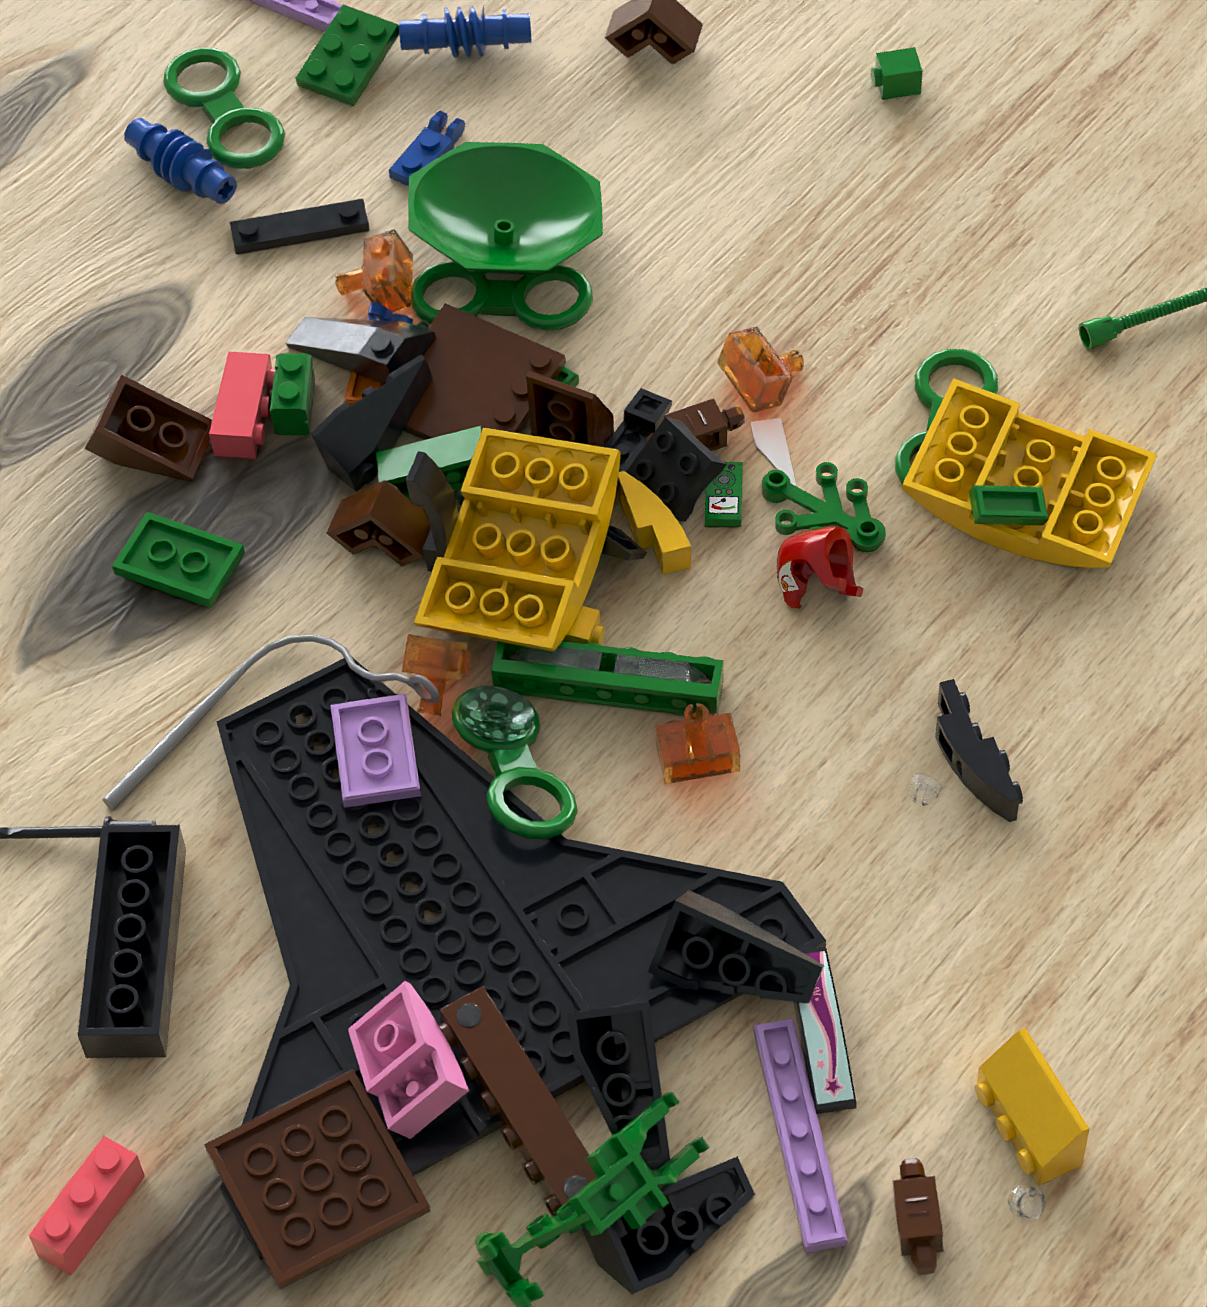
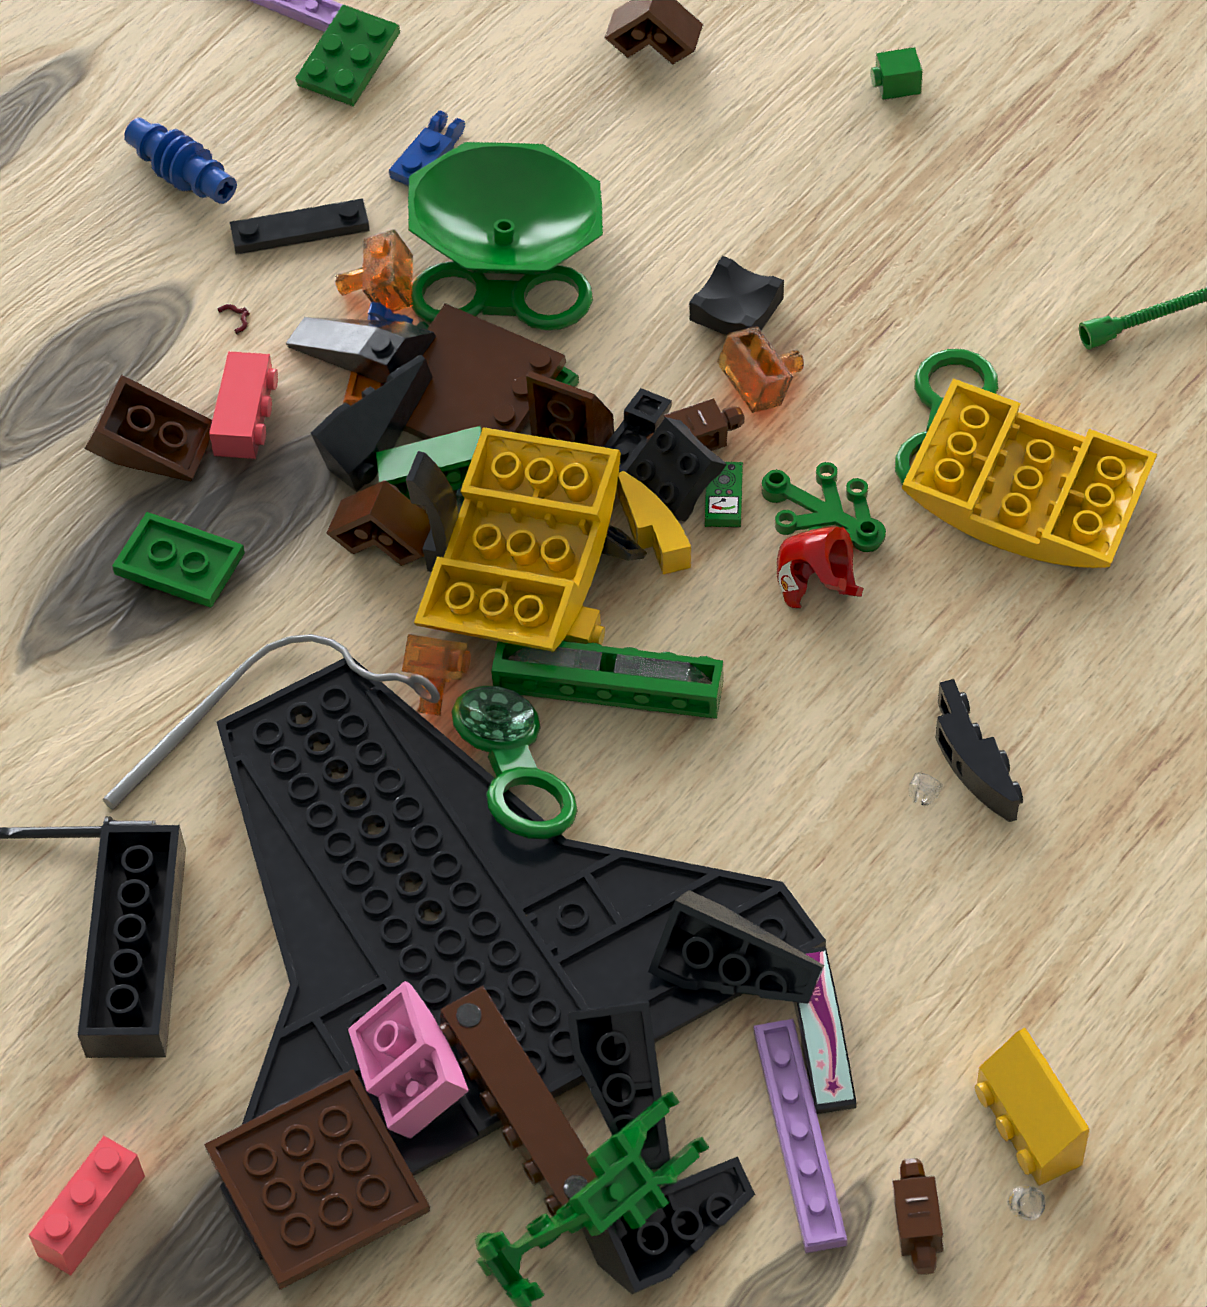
green bar [163,47,285,169] -> none
green brick [270,353,315,435] -> none
lavender tile [331,694,421,808] -> none
blue piece [399,5,532,58] -> none
clear orange brick [655,703,740,784] -> none
white sticker [751,418,796,486] -> none
green tile [969,485,1048,525] -> none
none -> dark red piece [217,304,250,334]
none -> black brick [689,256,784,345]

